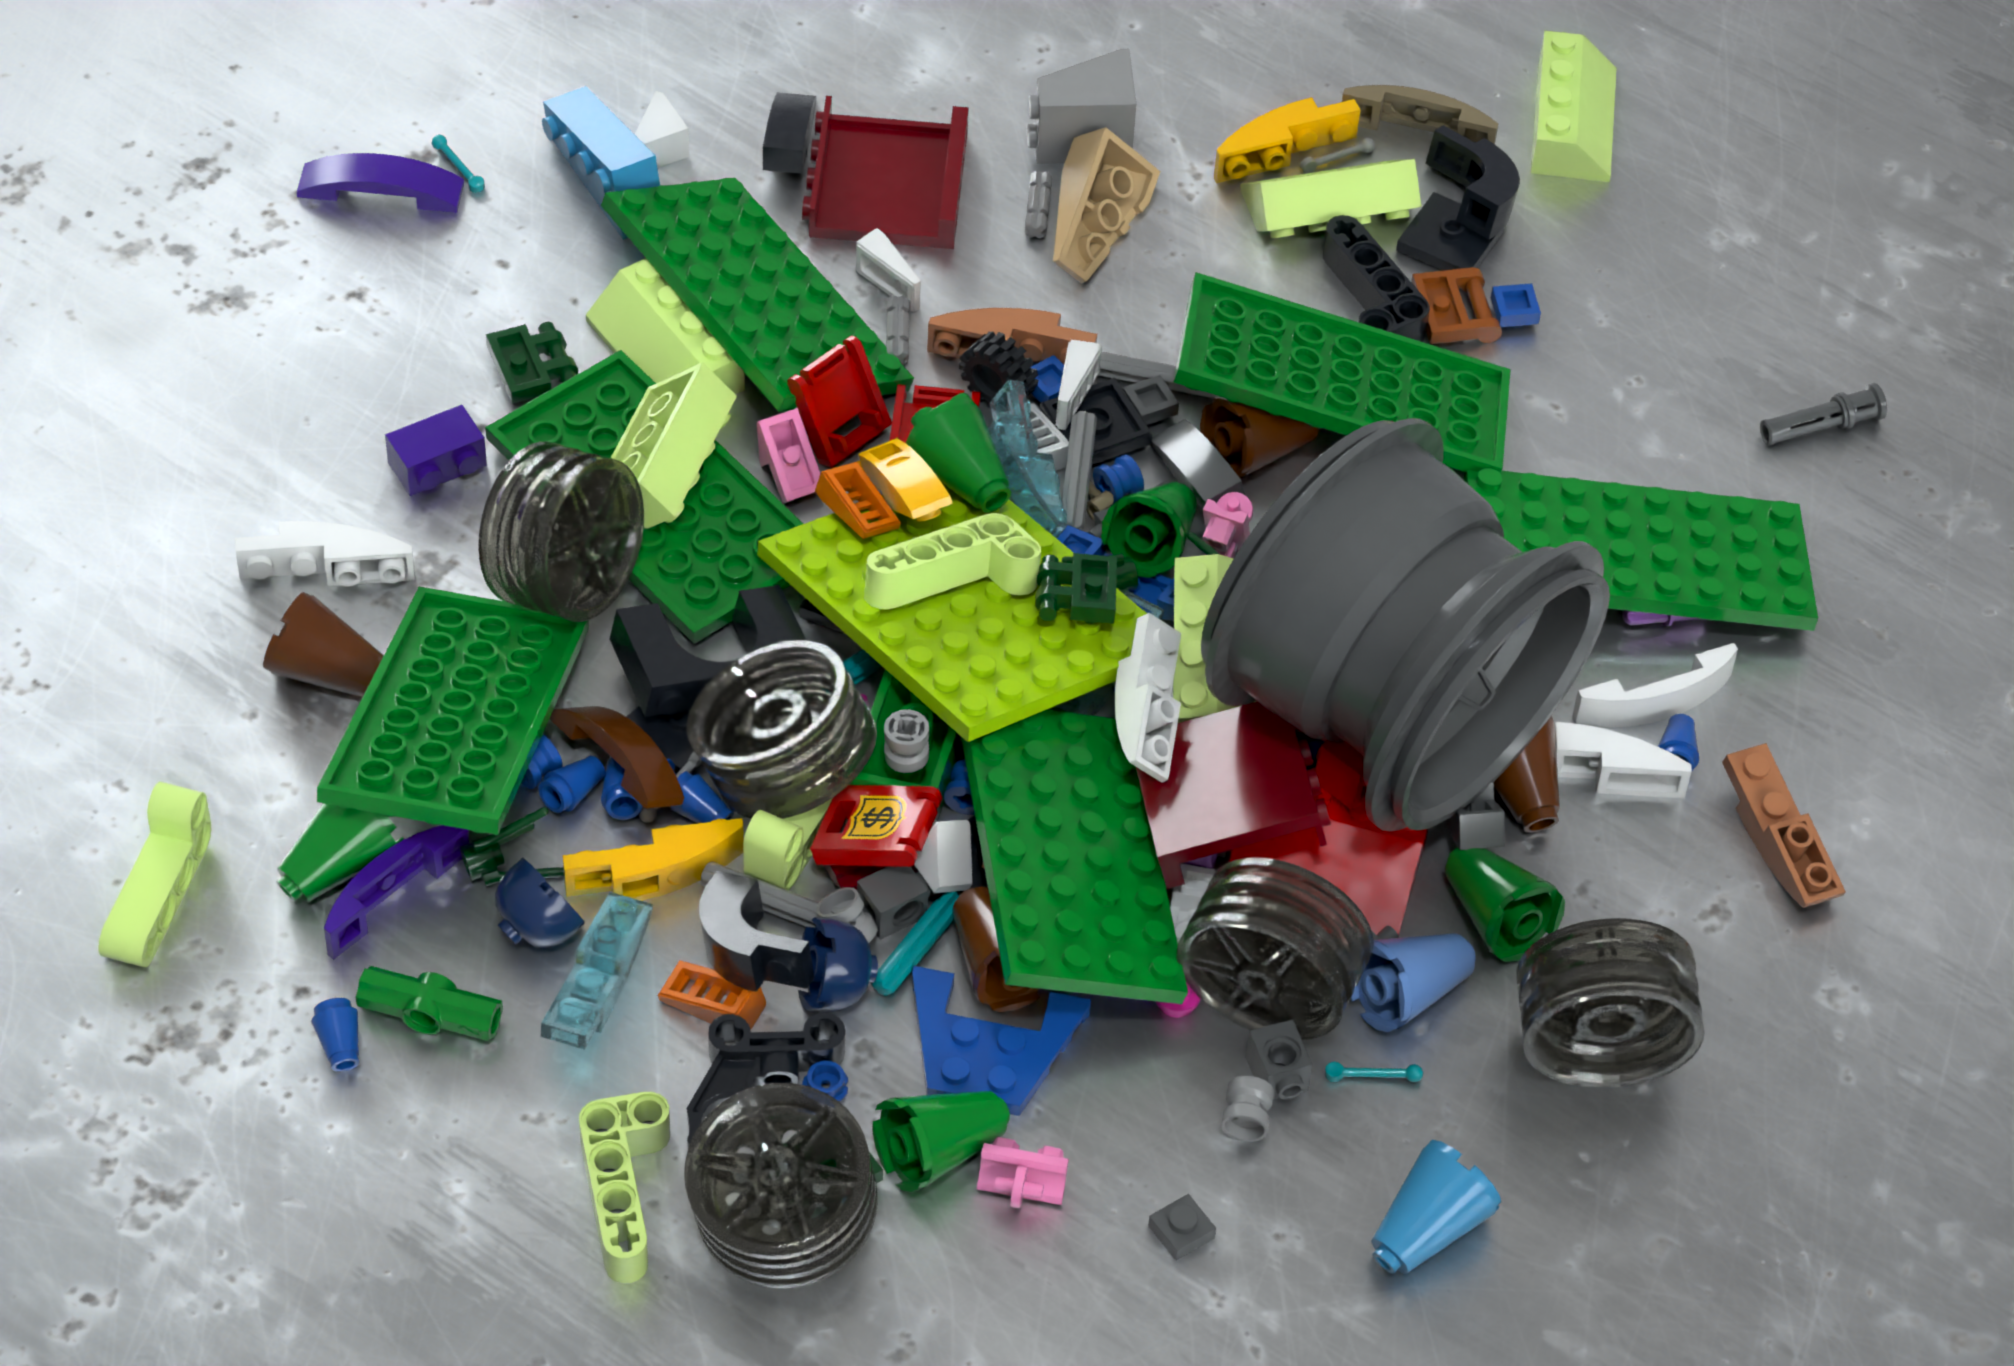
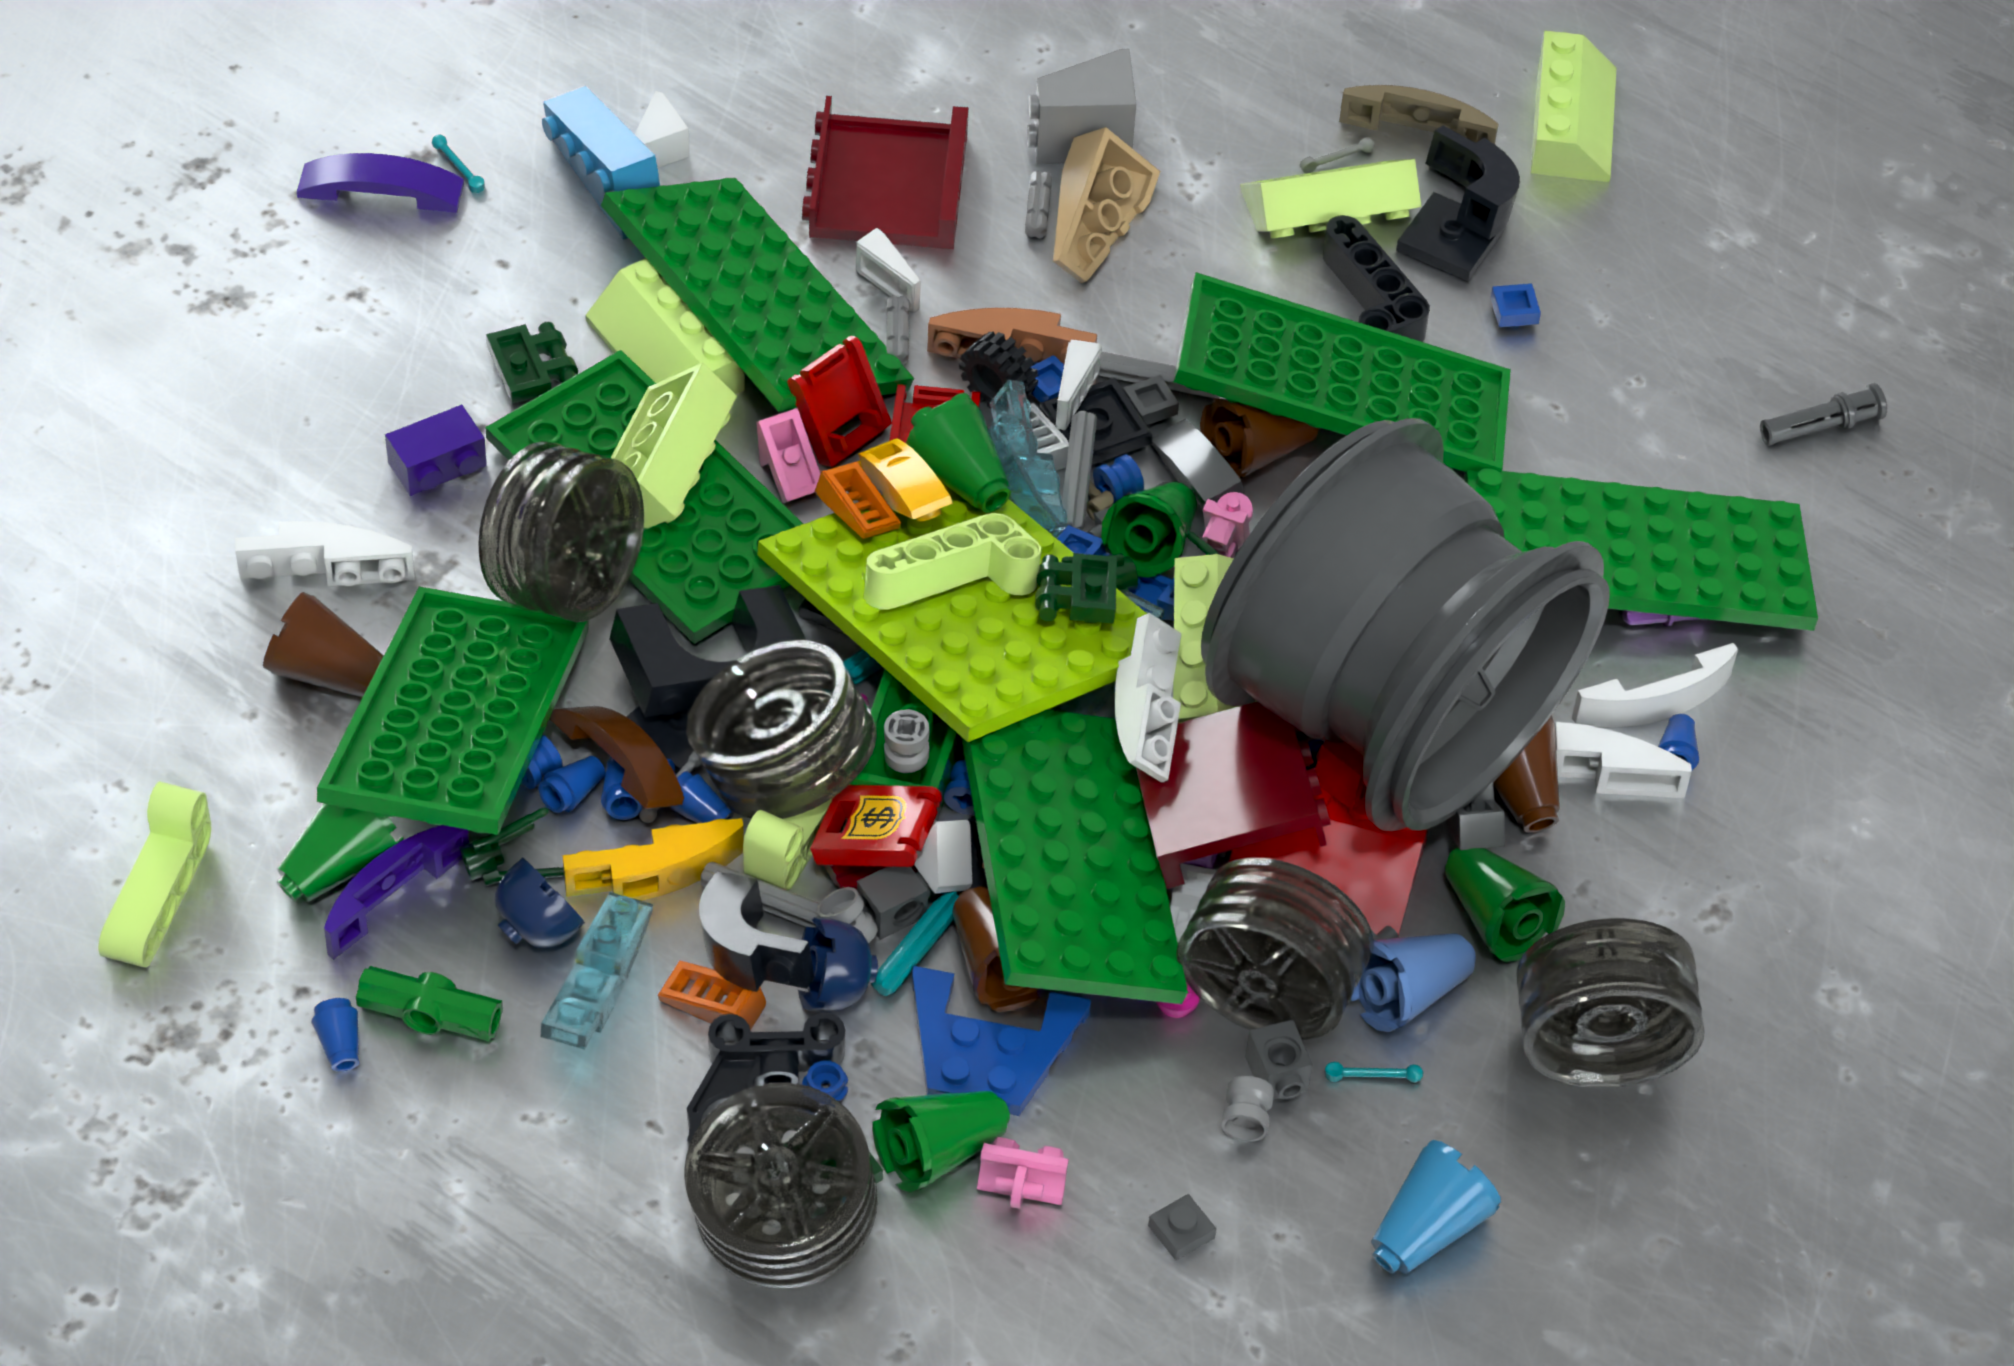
yellowish green beam [579,1092,670,1283] -> none
black slope [763,92,816,174] -> none
yellow slope [1214,97,1360,183] -> none
dark orange plate [1411,267,1502,344] -> none
nougat slope [1722,743,1846,908] -> none

